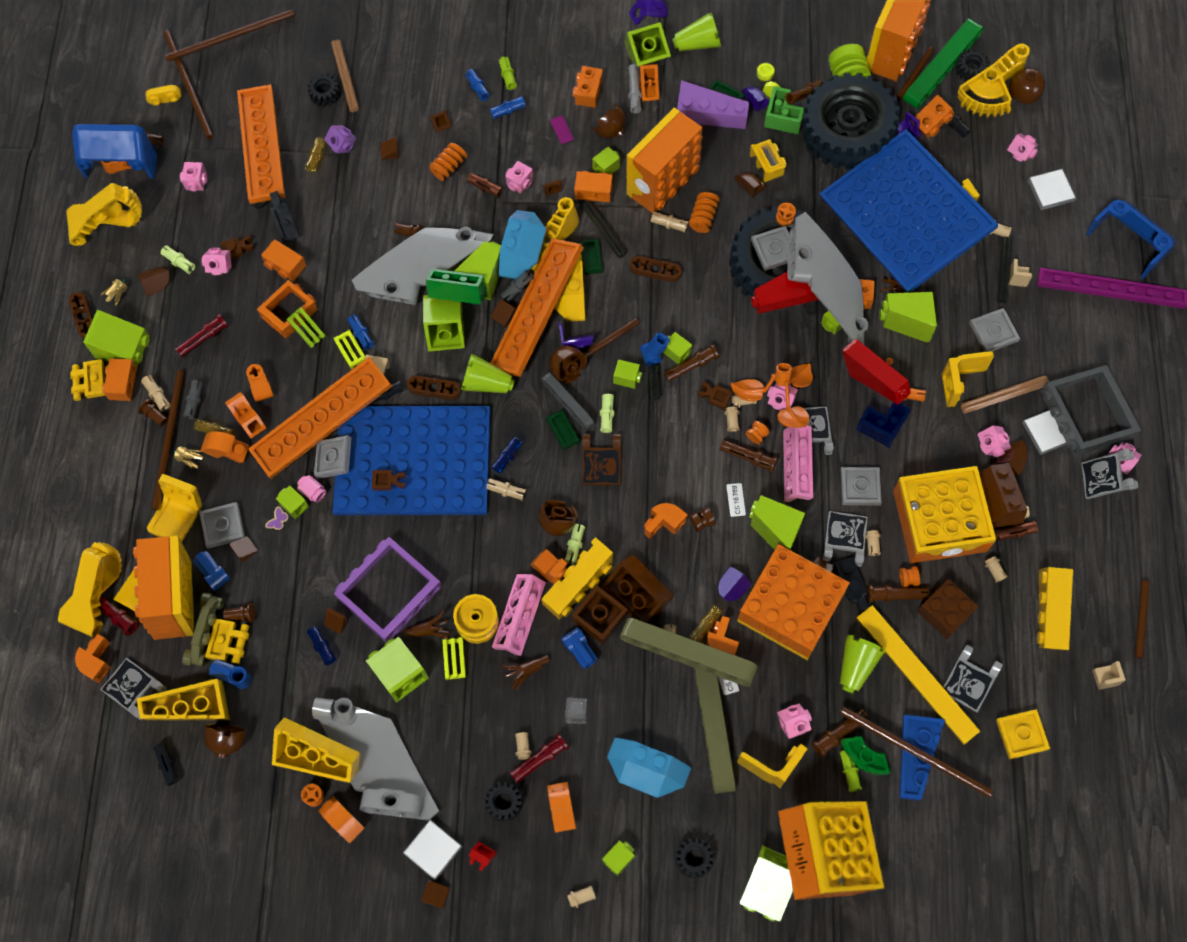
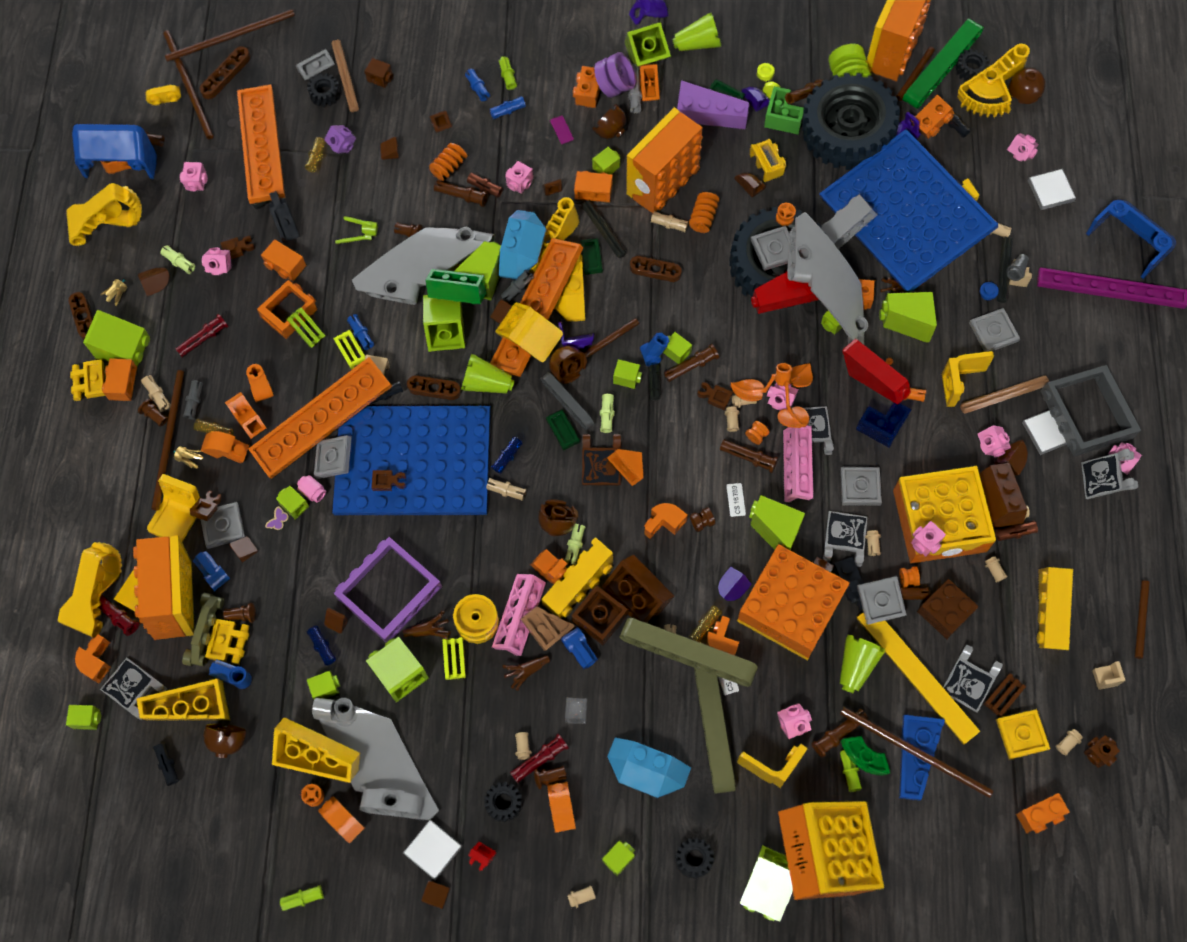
none -> lime brick [66,705,101,730]
none -> reddish brown plate [190,491,221,522]
none -> reddish brown beam [200,47,251,100]
none -> lime axle [280,885,324,911]
none -> light grey slope [296,49,335,80]
none -> lime brick [307,671,340,700]
none -> lime plant [335,216,378,244]
none -> reddish brown brick [364,58,393,88]
none -> reddish brown pin [434,180,488,207]
none -> yellow piece [495,302,563,362]
none -> medium nougat wing [520,607,575,651]
none -> reddish brown pin [534,766,567,790]
none -> medium lavender wheel [594,52,636,98]
none -> orange slope [607,449,644,486]
none -> light grey brick [821,194,877,249]
none -> light grey tile [857,576,906,625]
none -> bright pink brick [911,521,946,556]
none -> blue plate [980,282,999,300]
none -> reddish brown tile [984,673,1026,717]
none -> dark grey cone [1007,254,1029,281]
none -> orange brick [1016,793,1069,834]
none -> tan pin [1056,729,1083,756]
none -> reddish brown brick [1083,735,1120,768]

